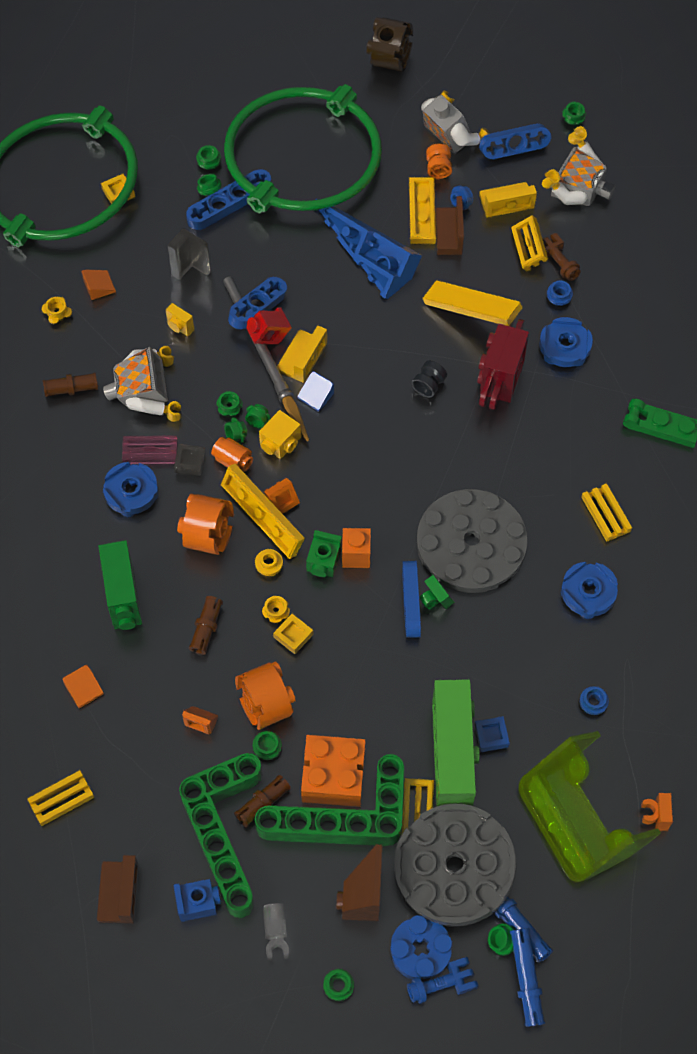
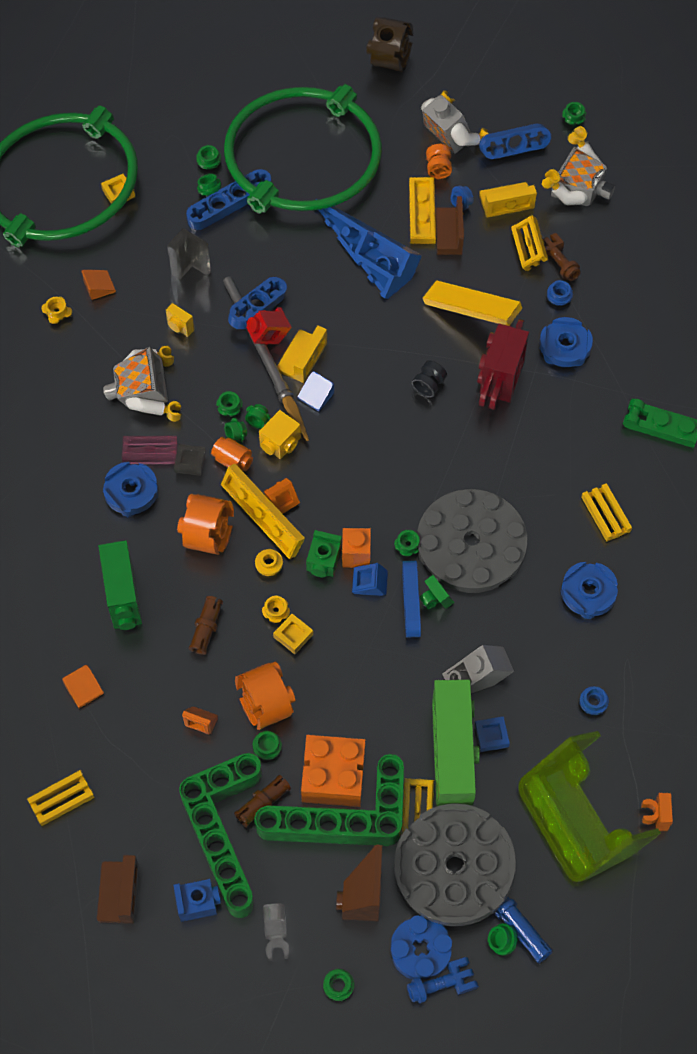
reddish brown pin [43,373,98,397] -> none
blue pin [510,928,545,1026] -> none
none -> blue slope [352,563,388,596]
none -> green plate [394,530,420,556]
none -> light grey slope [442,645,514,693]

